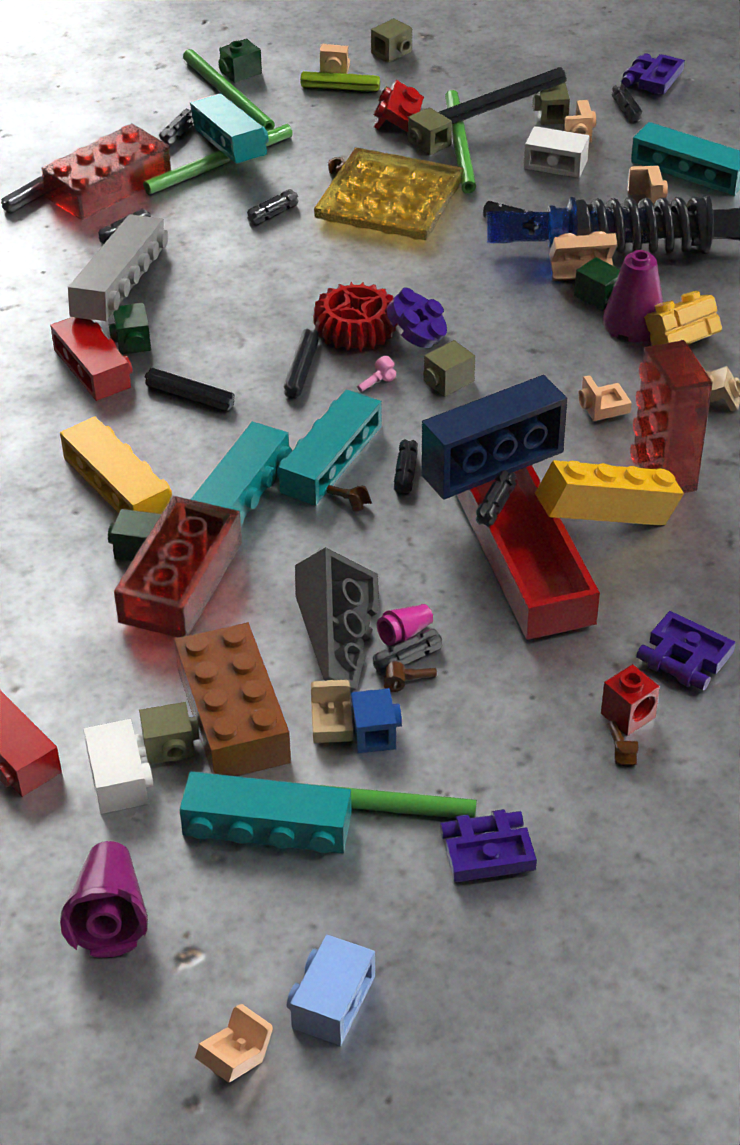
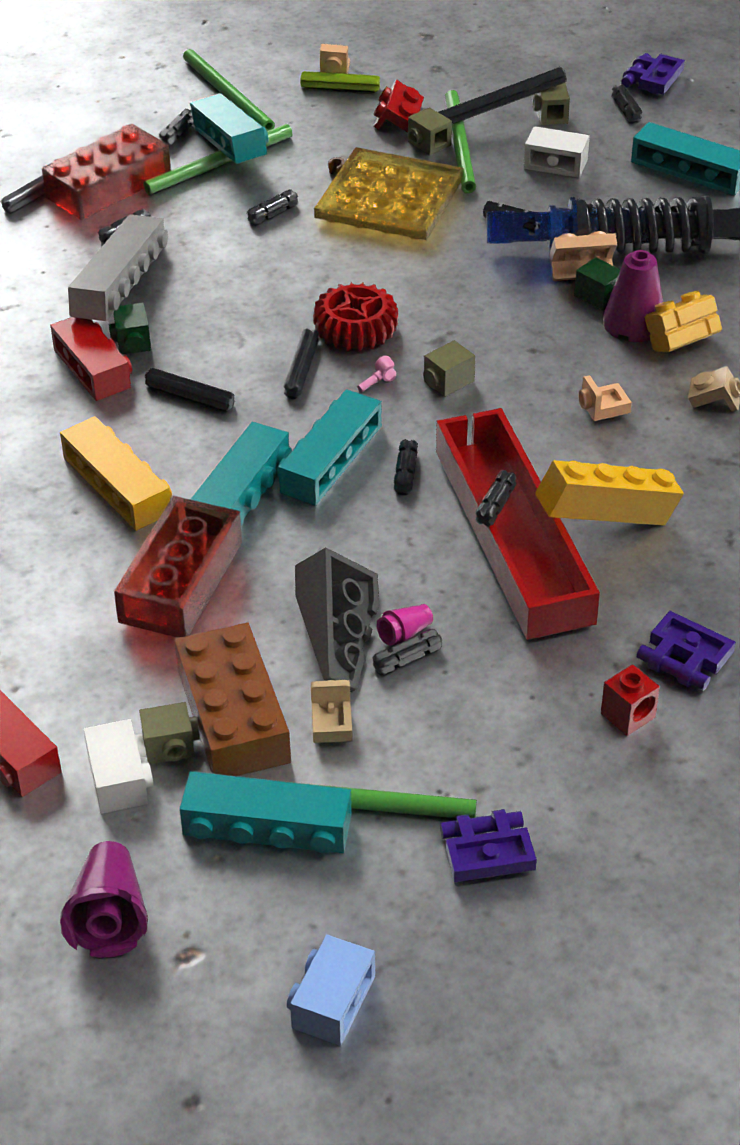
brick [108,509,165,564] -> none
light nougat bracket [195,1004,273,1083] -> none
dark green brick [218,39,262,83] -> none
reddish brown hand [327,485,372,512] -> none
blue brick [351,688,402,754] -> none
olive brick [371,18,412,63] -> none
reddish brown hand [384,661,437,692] -> none
dark purple plate [387,287,447,348] -> none
dark blue brick [421,374,568,500] -> none
light nougat bracket [564,100,596,142] -> none
reddish brown hand [607,721,638,765] -> none
light nougat bracket [627,166,668,205] -> none
clear red brick [630,340,713,493] -> none

